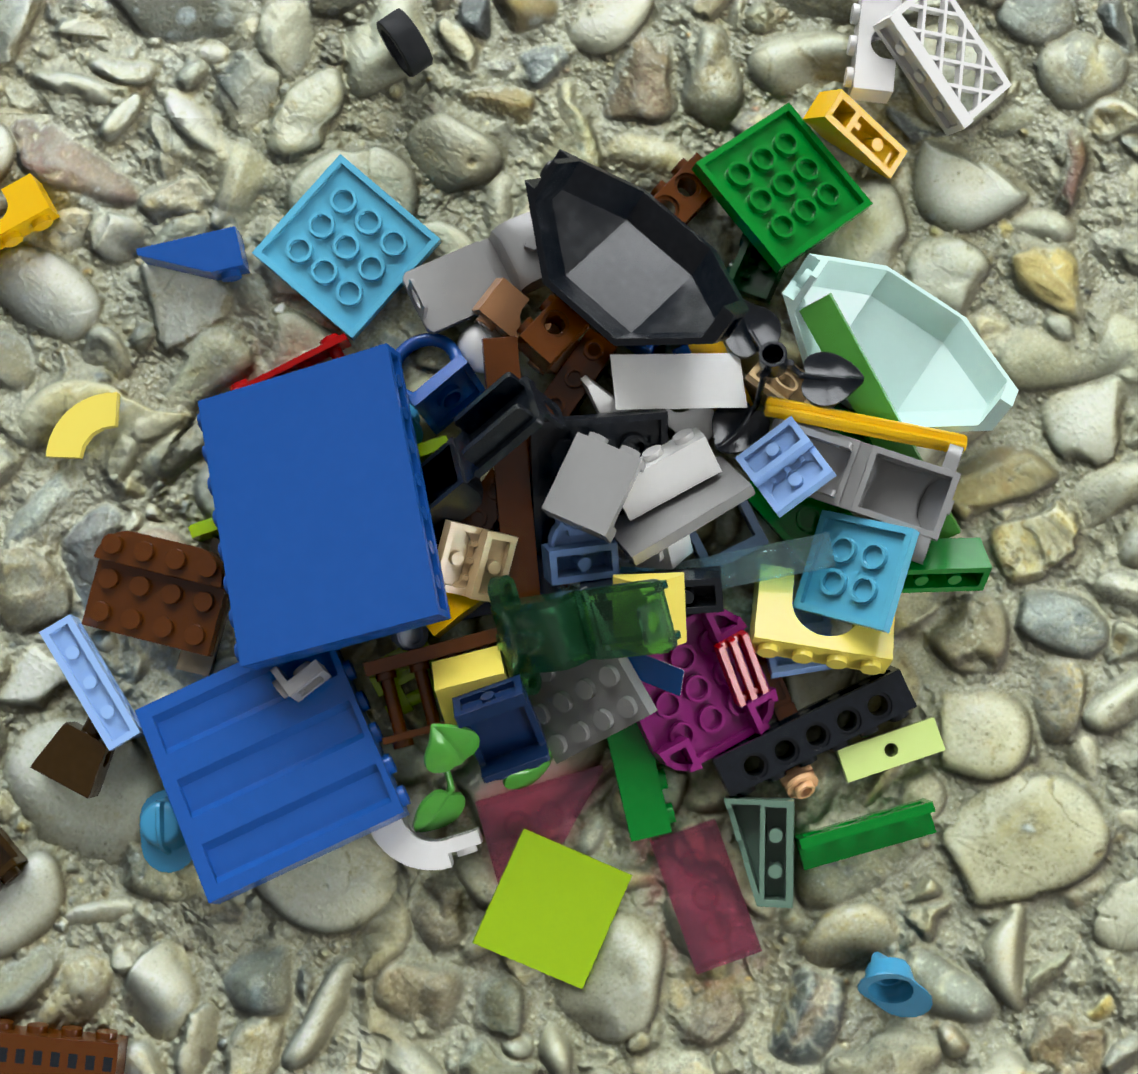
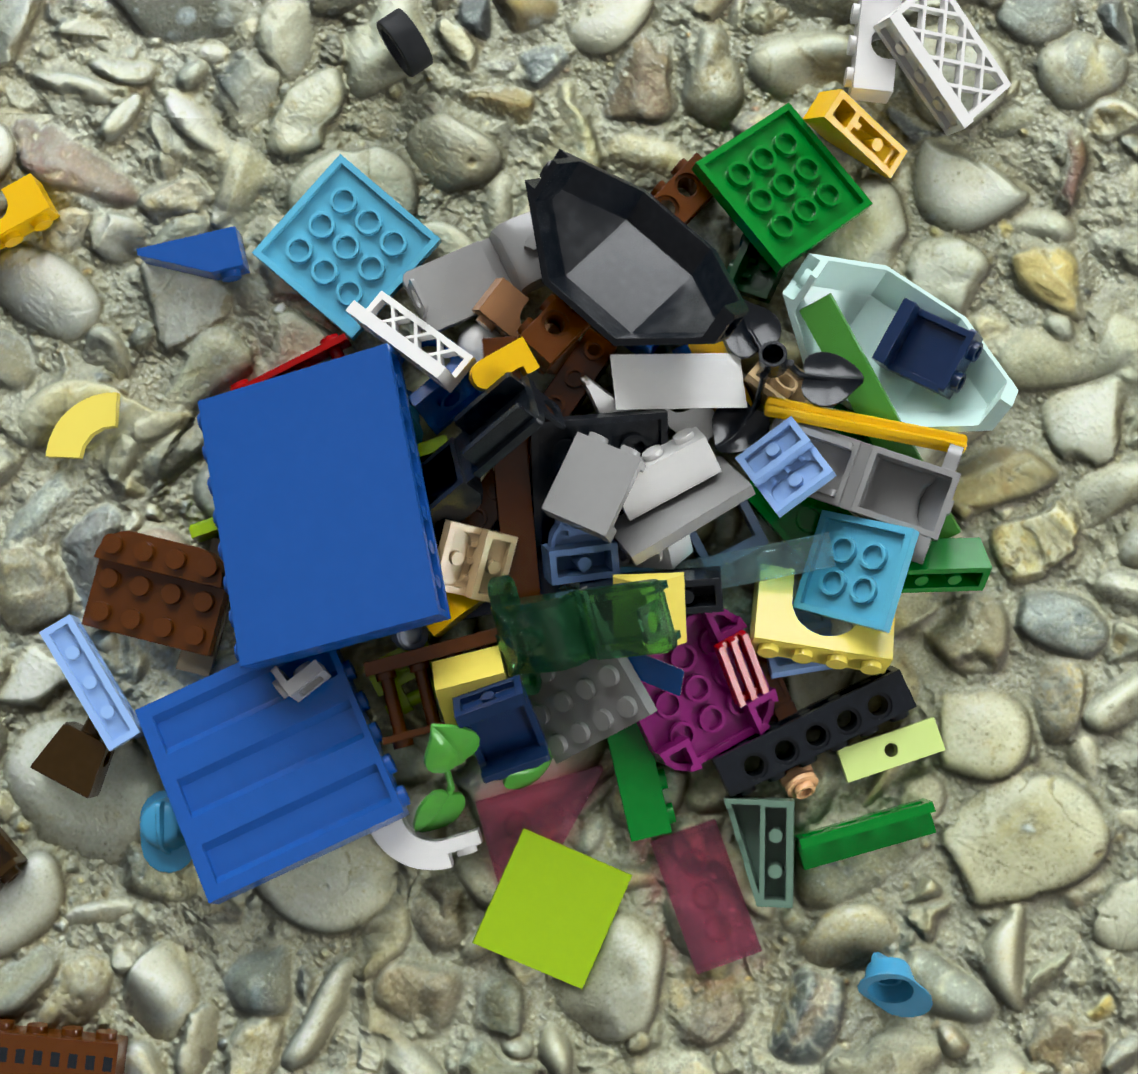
none -> white fence [345,290,477,393]
none -> yellow leg [469,336,540,391]
none -> dark blue panel [872,298,983,400]

